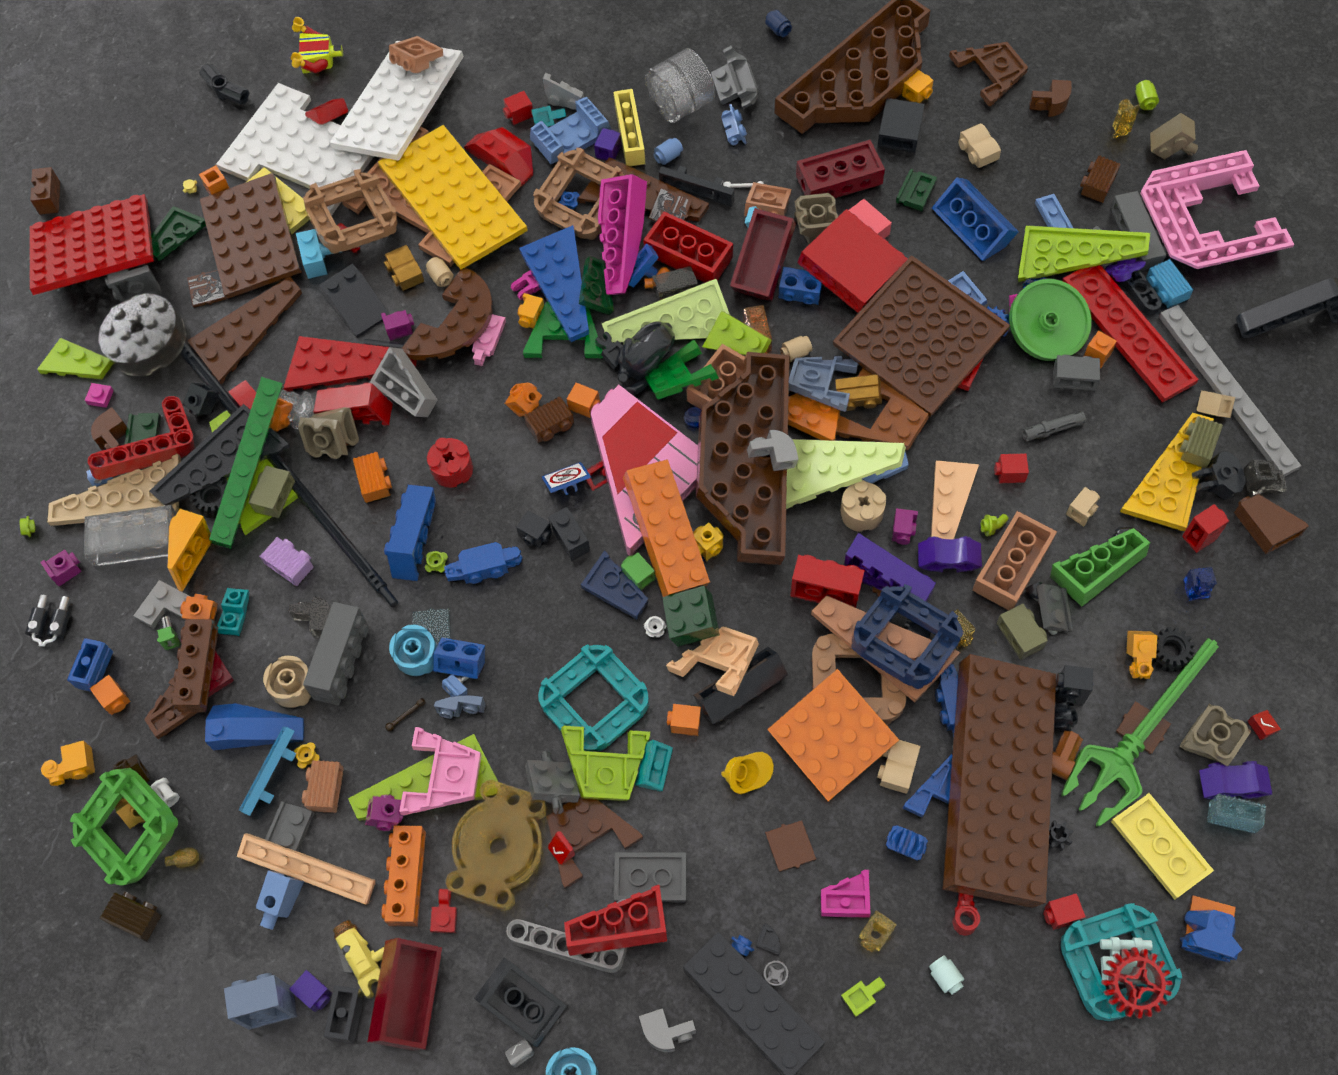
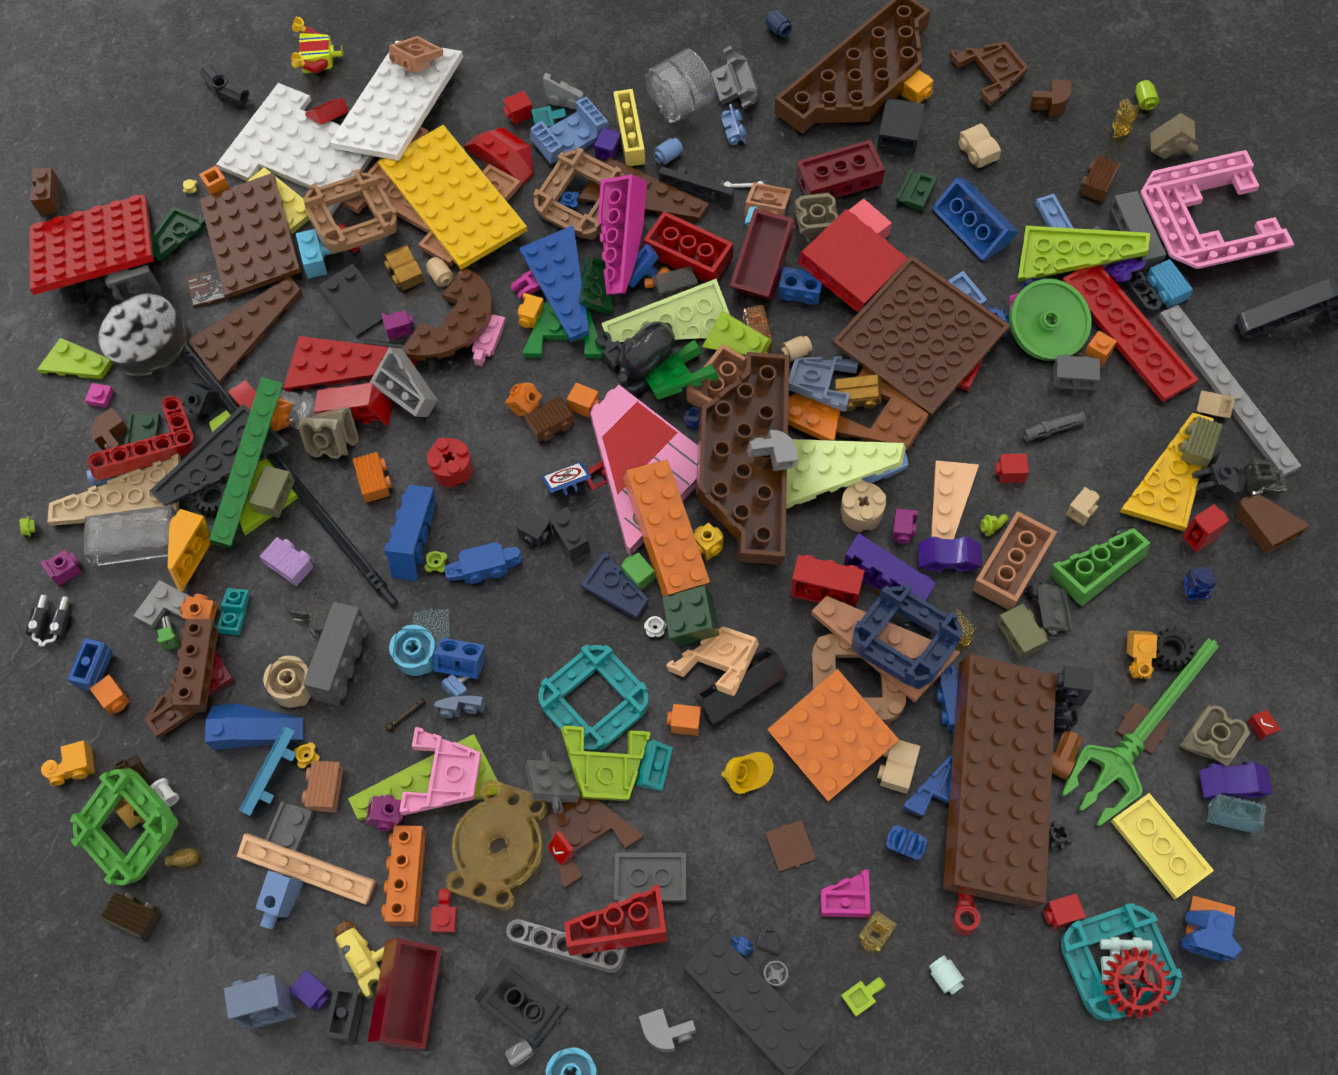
piece [648,188,693,221] -> none

